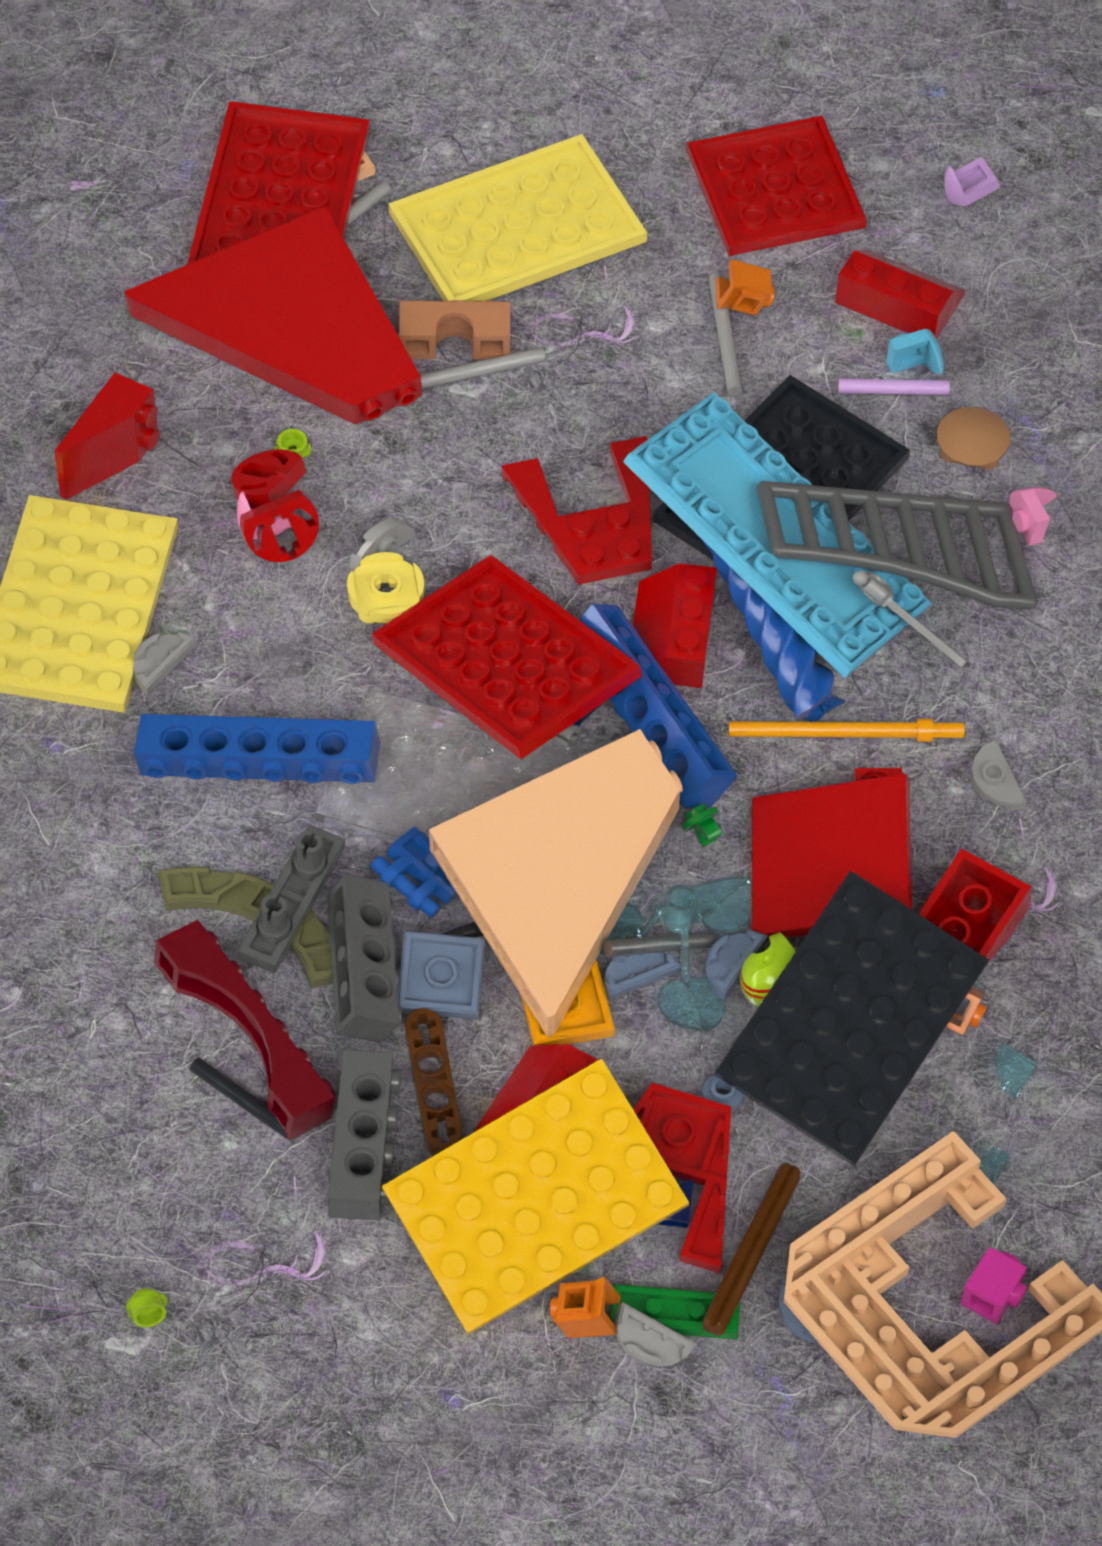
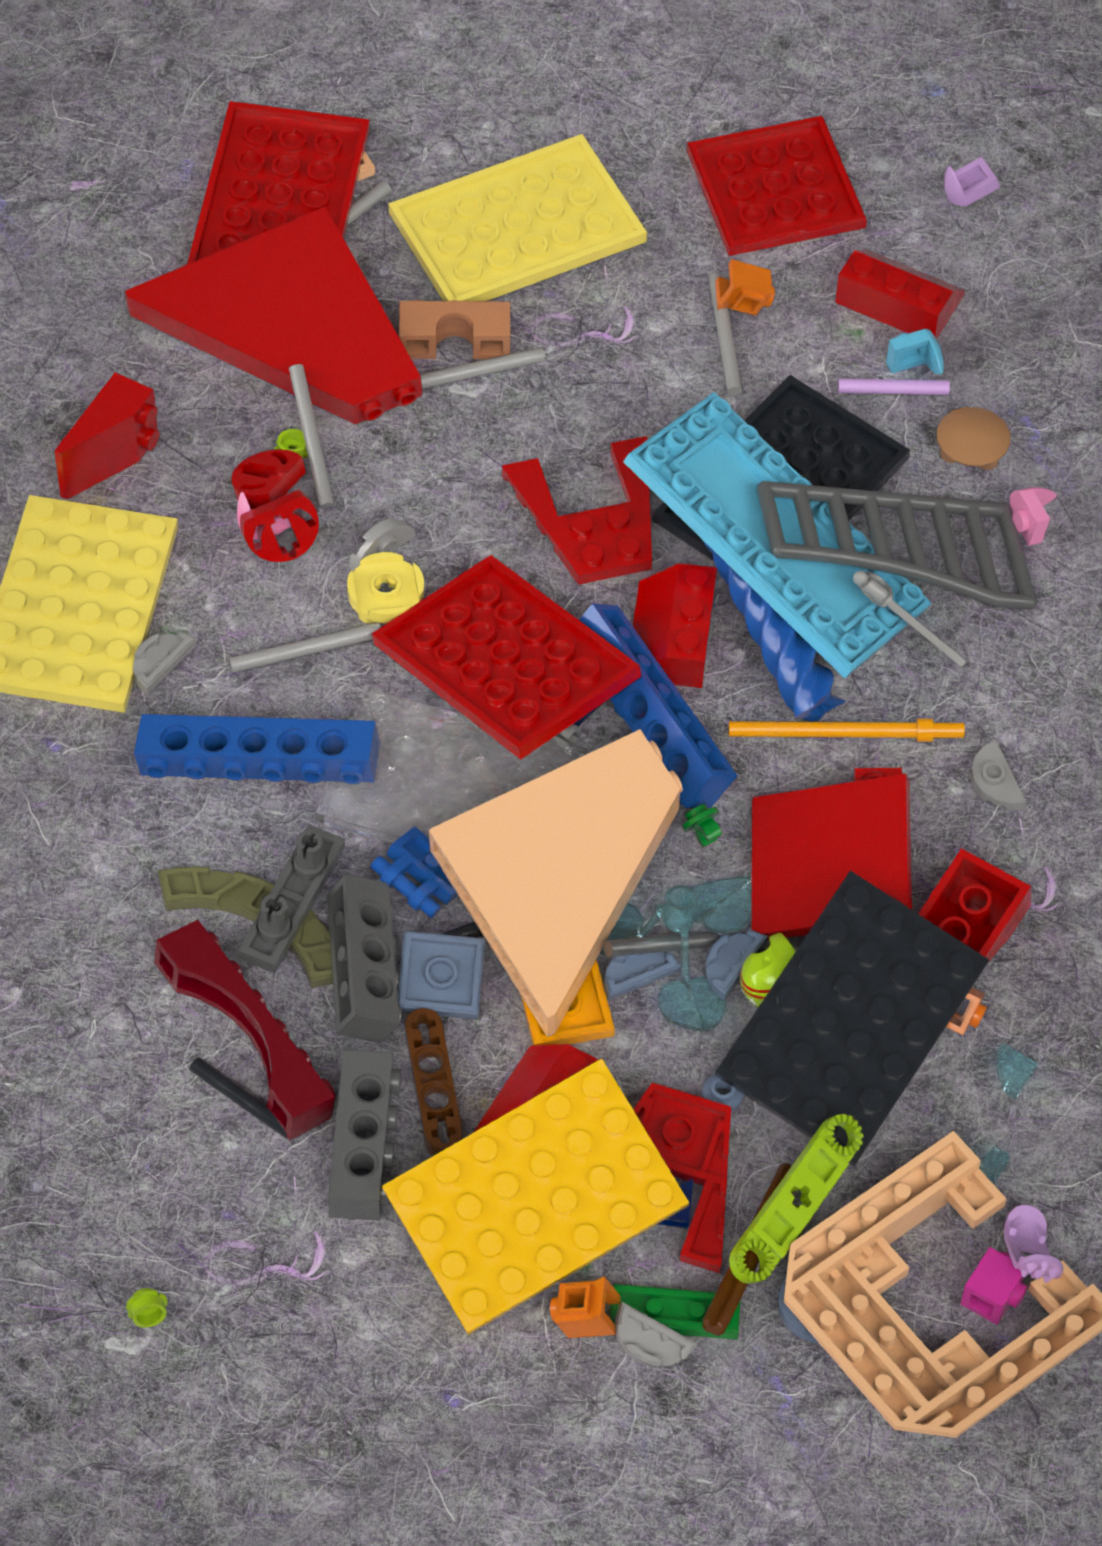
none -> light grey bar [229,622,381,673]
none -> light grey bar [289,364,334,509]
none -> lime piece [729,1114,863,1284]
none -> lavender piece [1004,1205,1063,1283]

